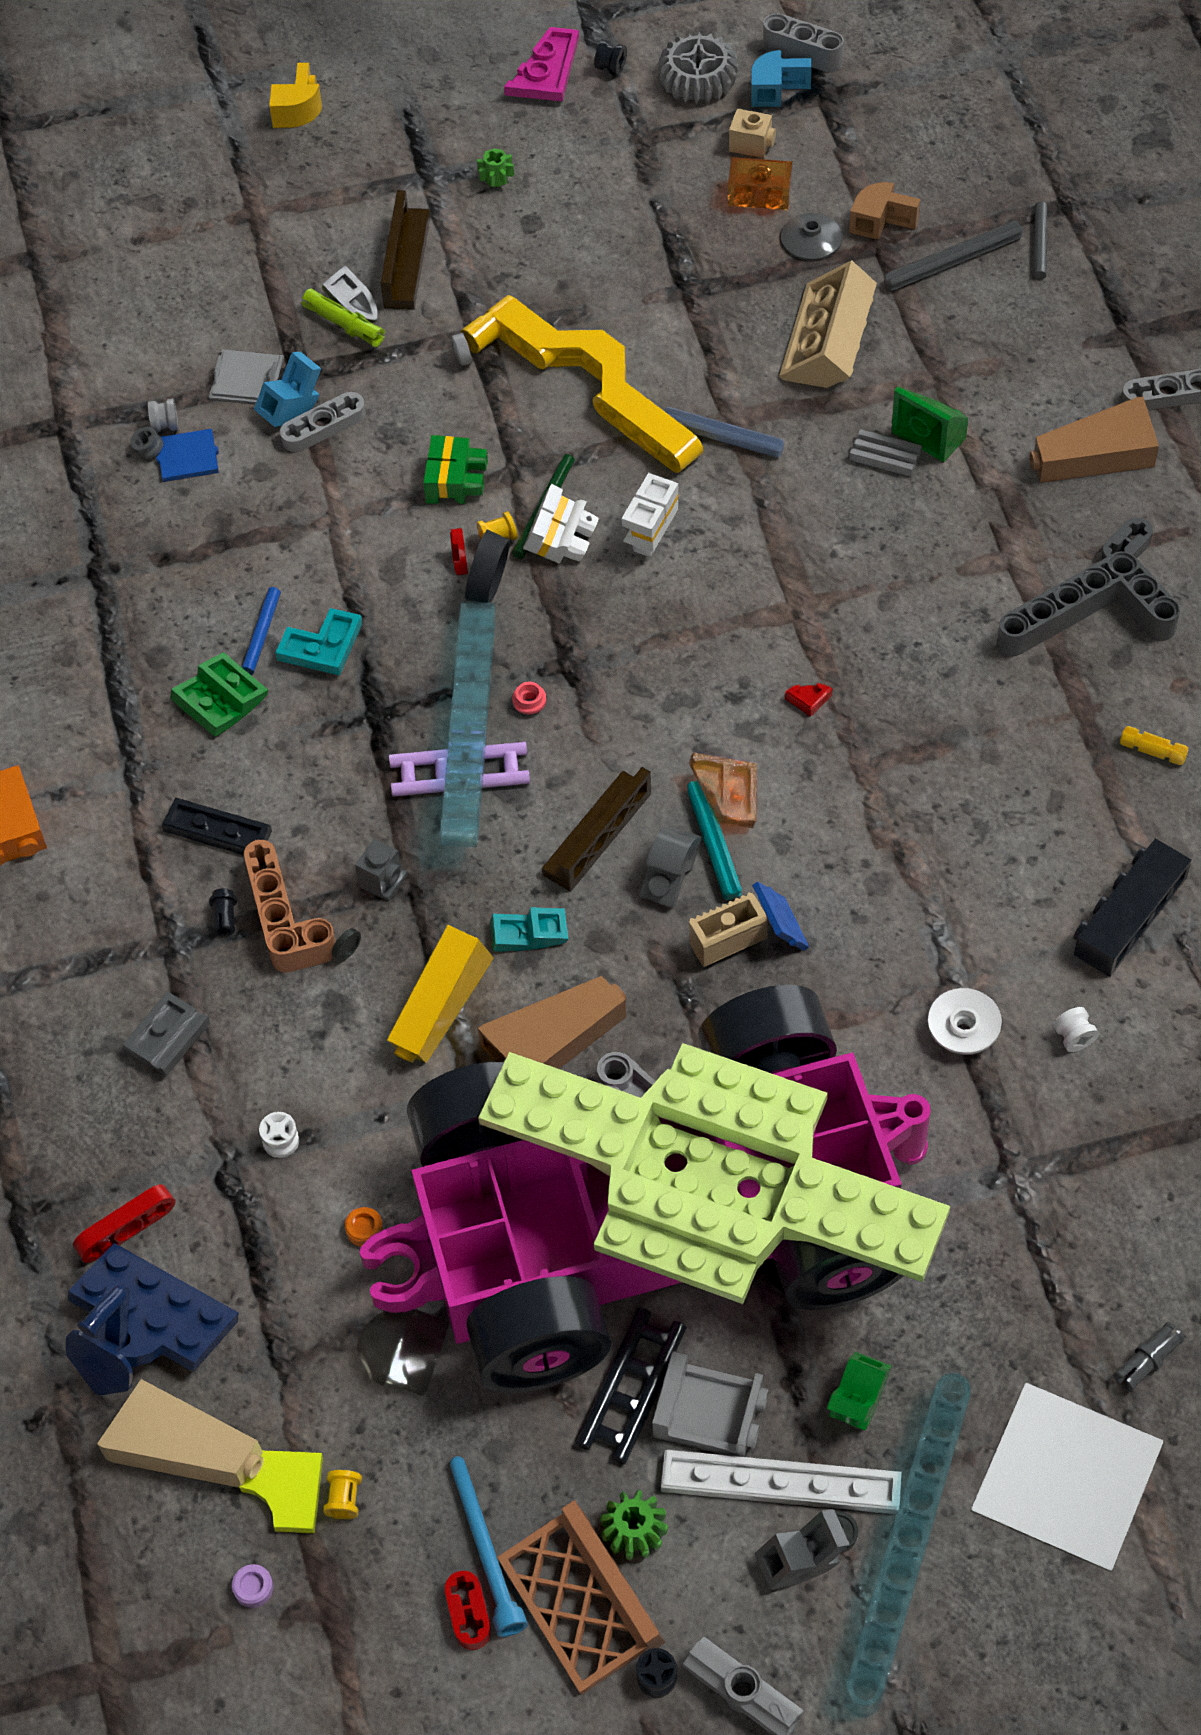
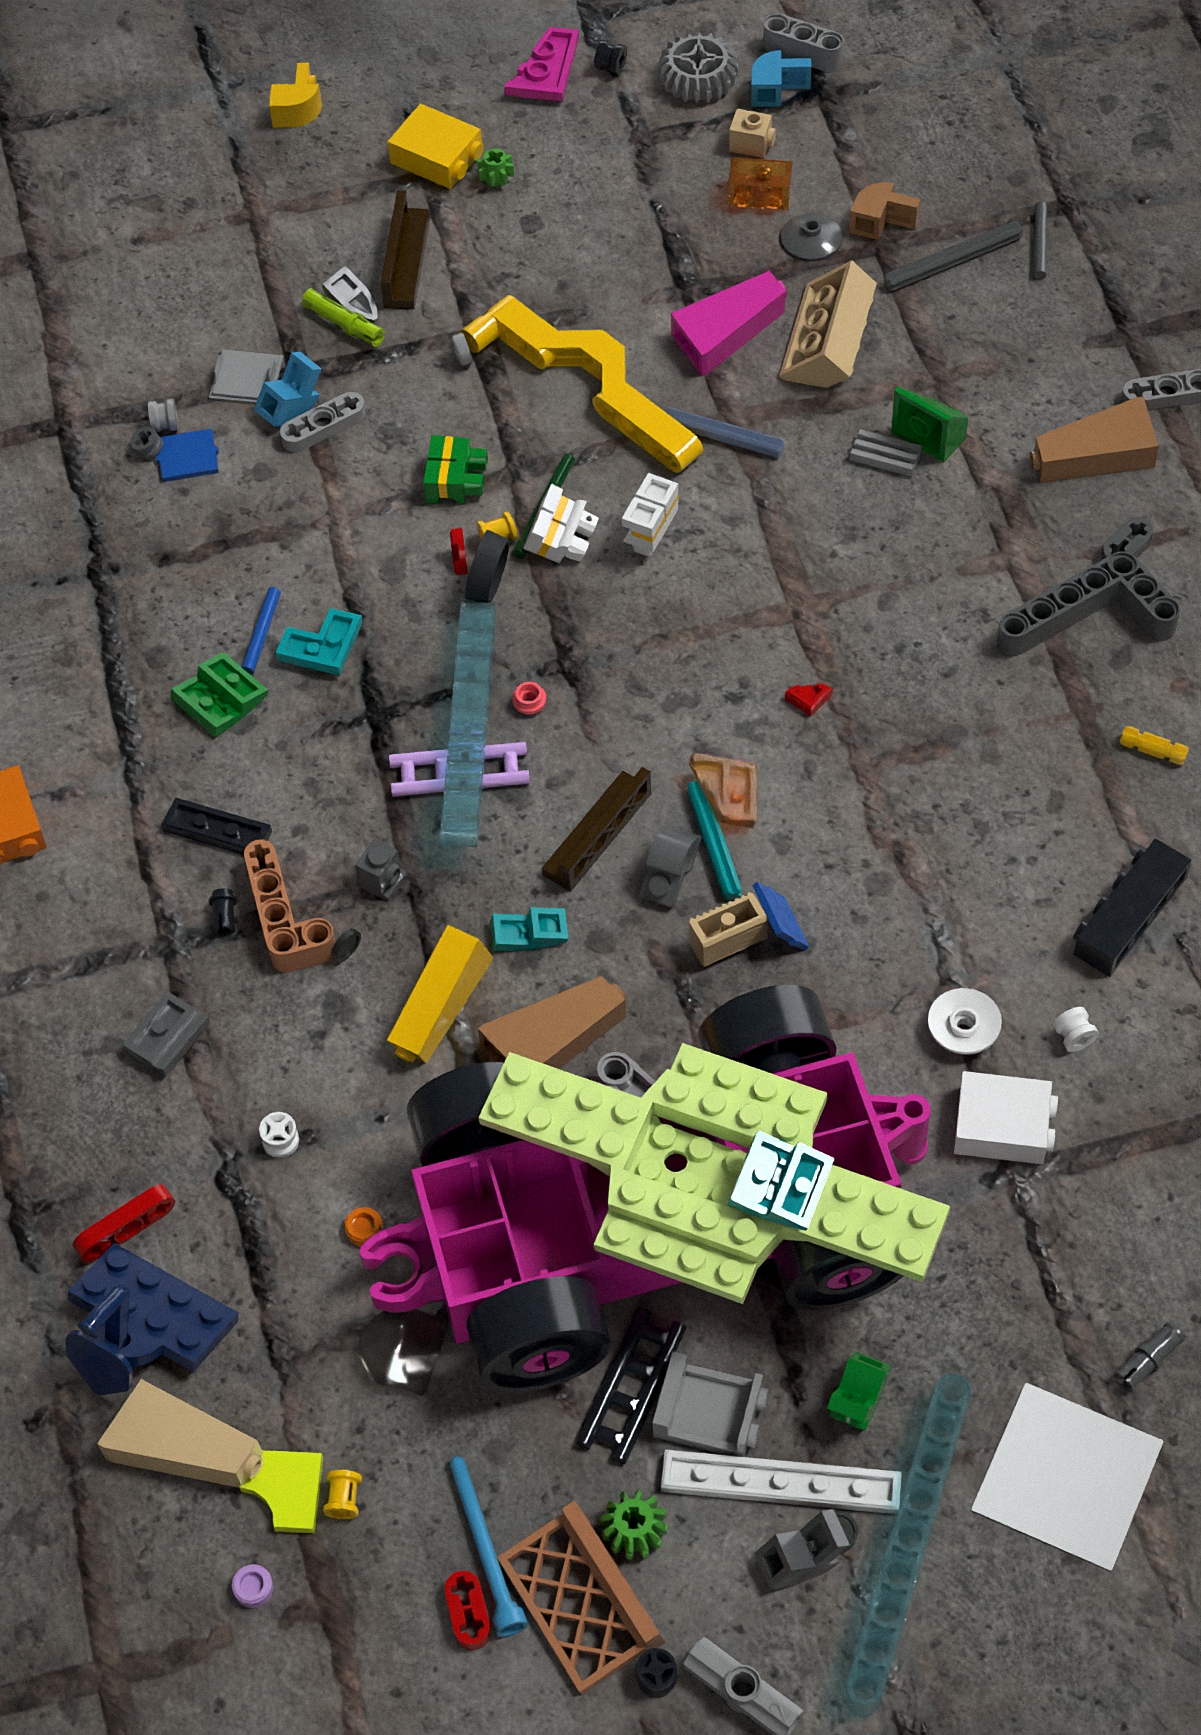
none -> yellow brick [387,103,484,189]
none -> dark pink slope [671,271,787,376]
none -> slope [727,1130,835,1231]
none -> white brick [954,1071,1058,1164]

